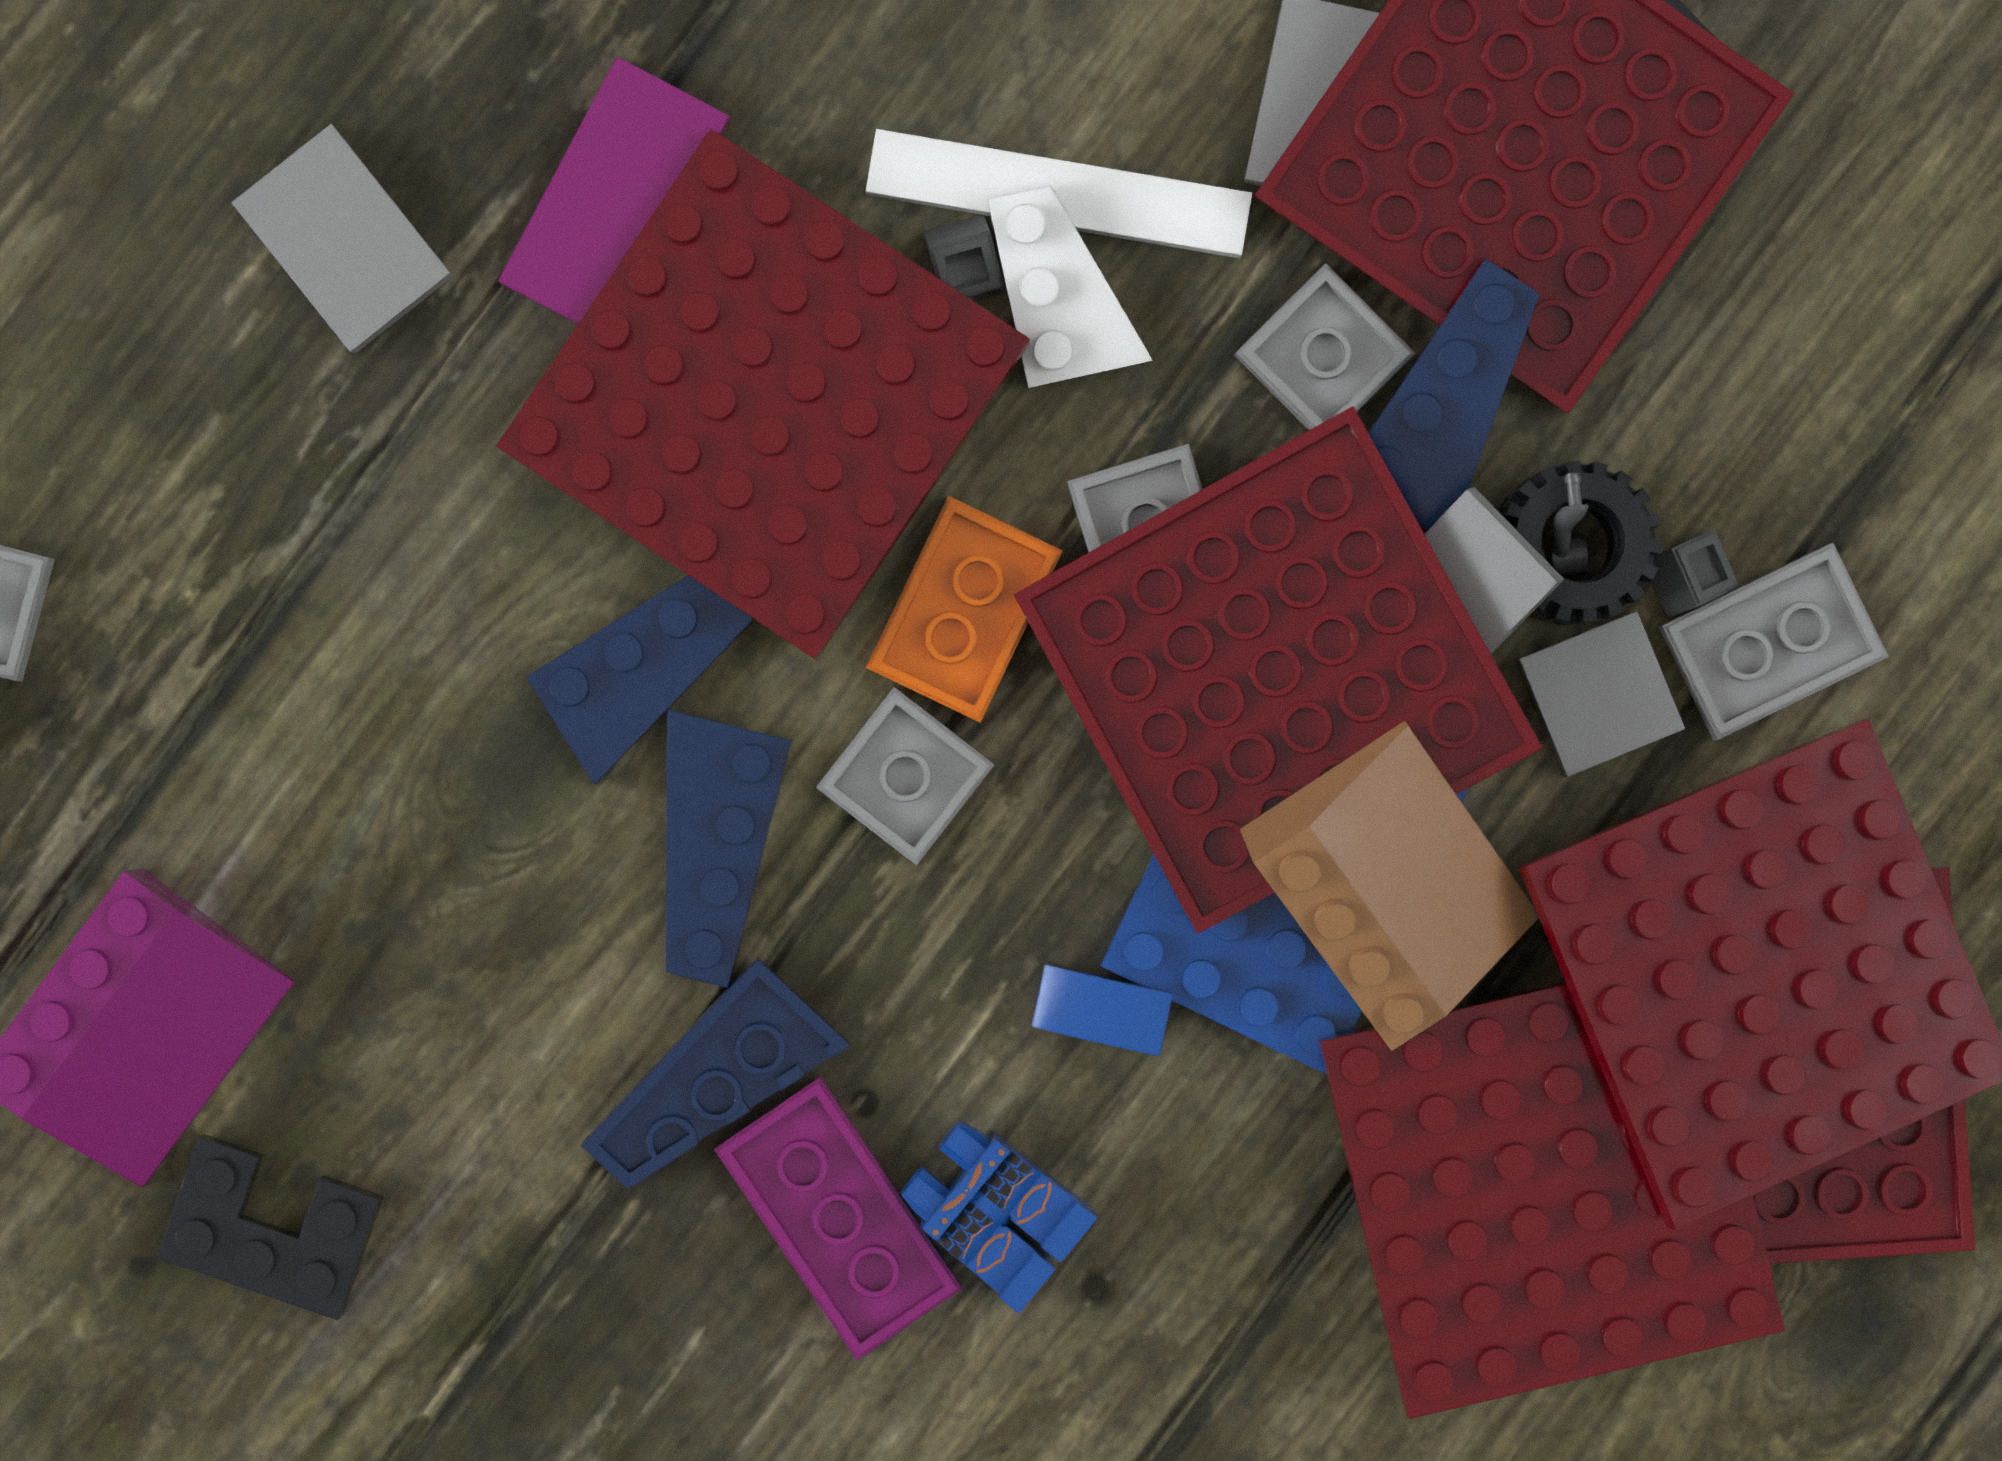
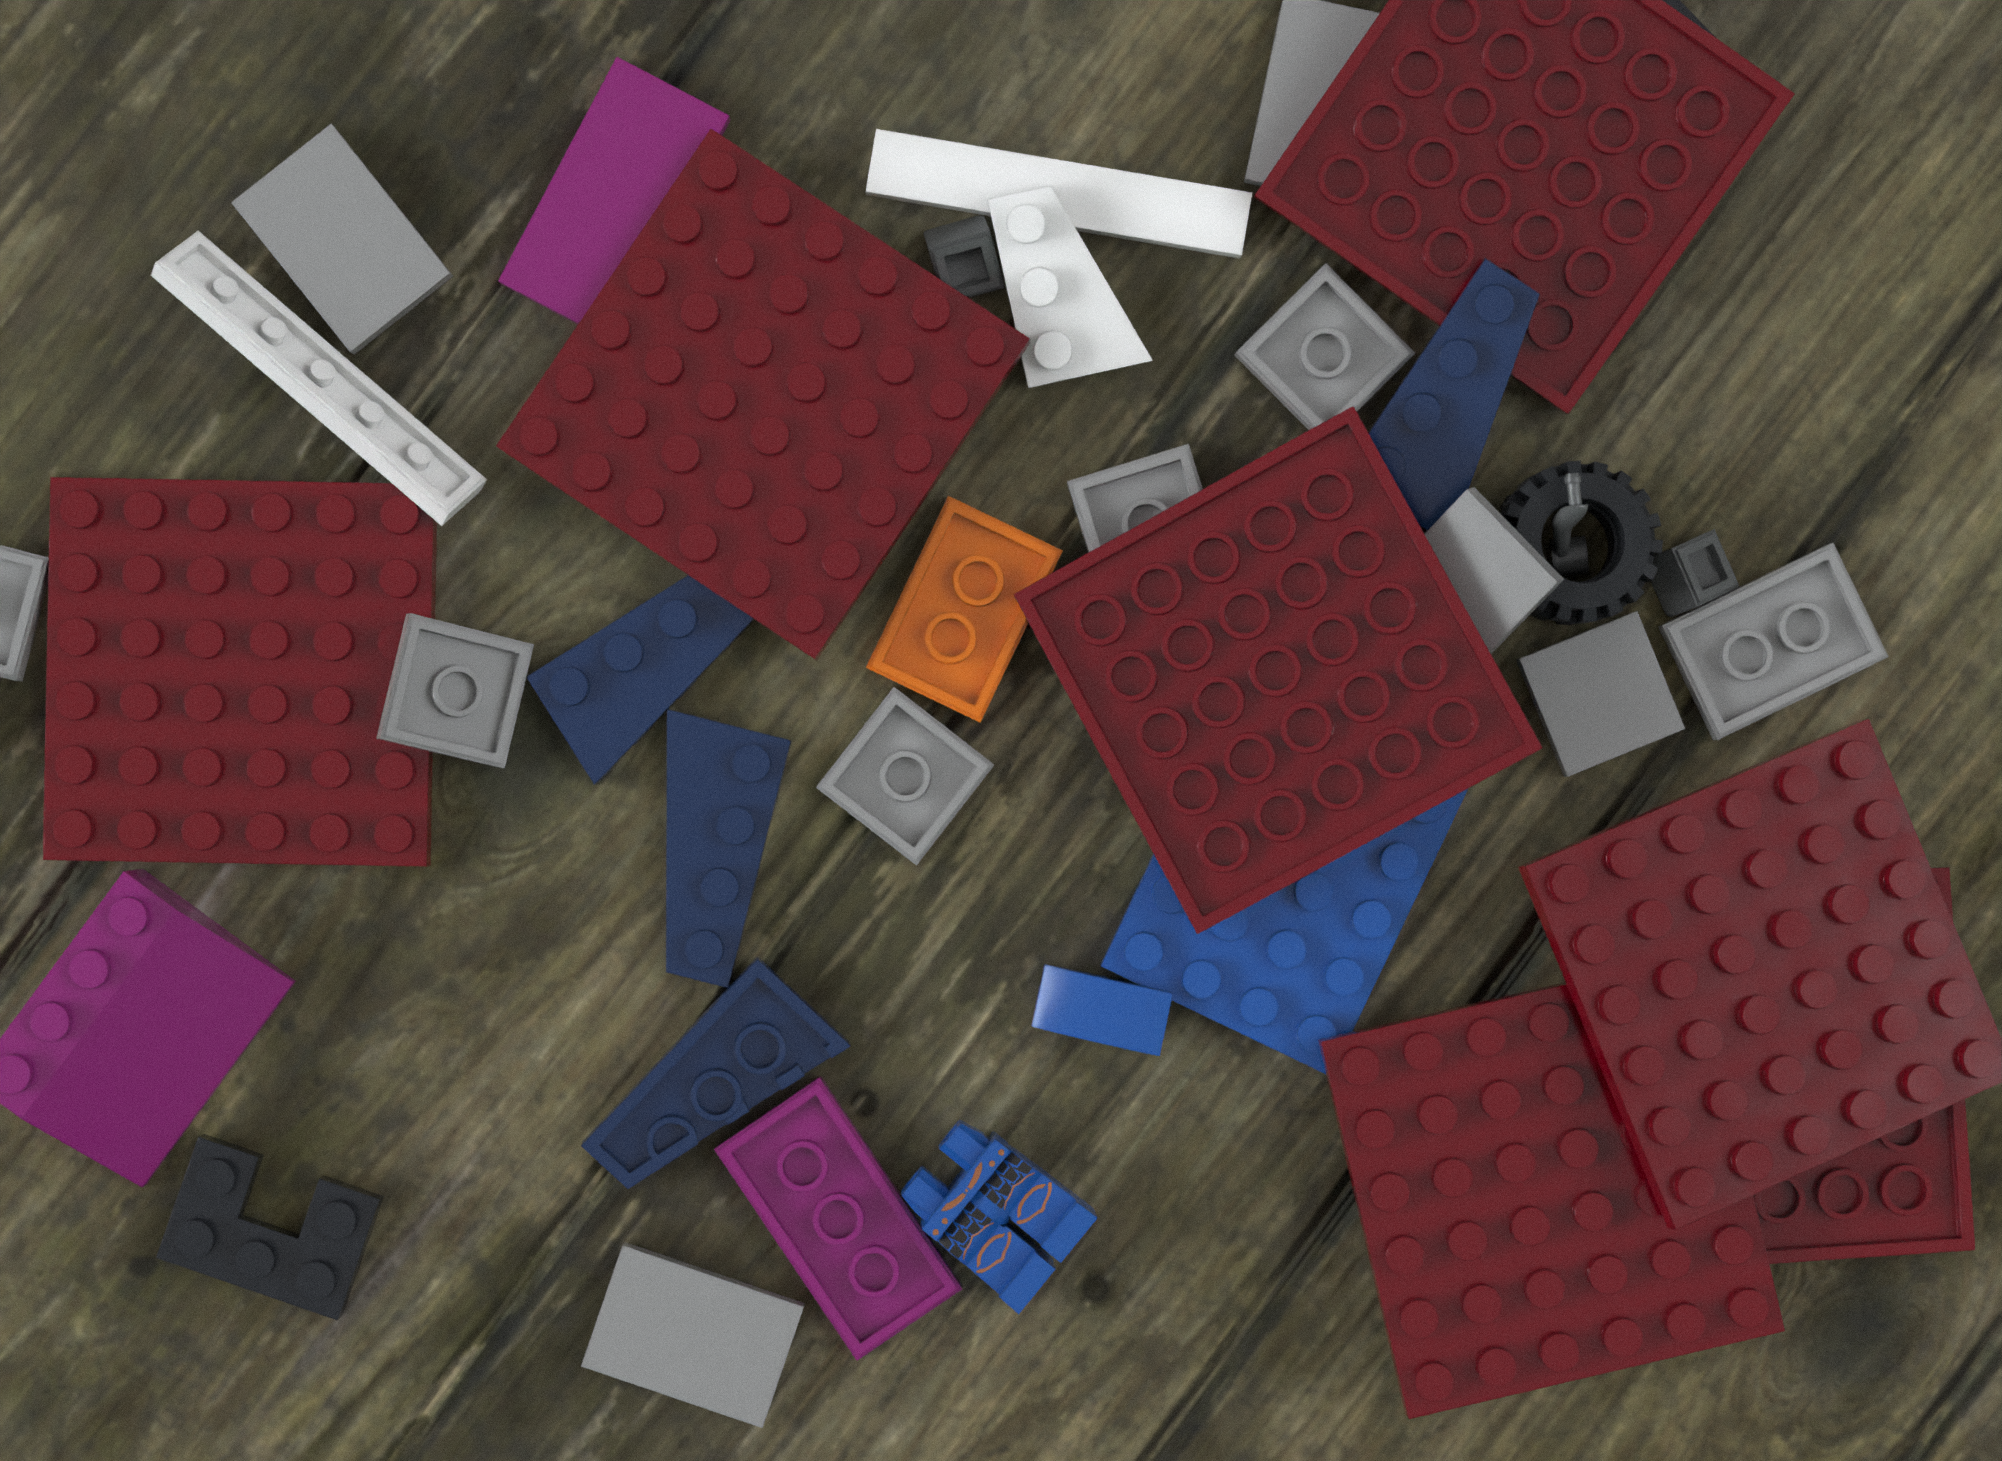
medium nougat slope [1240,721,1539,1051] -> none
none -> dark red plate [43,477,437,867]
none -> white tile [151,231,487,526]
none -> light grey tile [376,613,534,768]
none -> light grey tile [581,1242,805,1428]

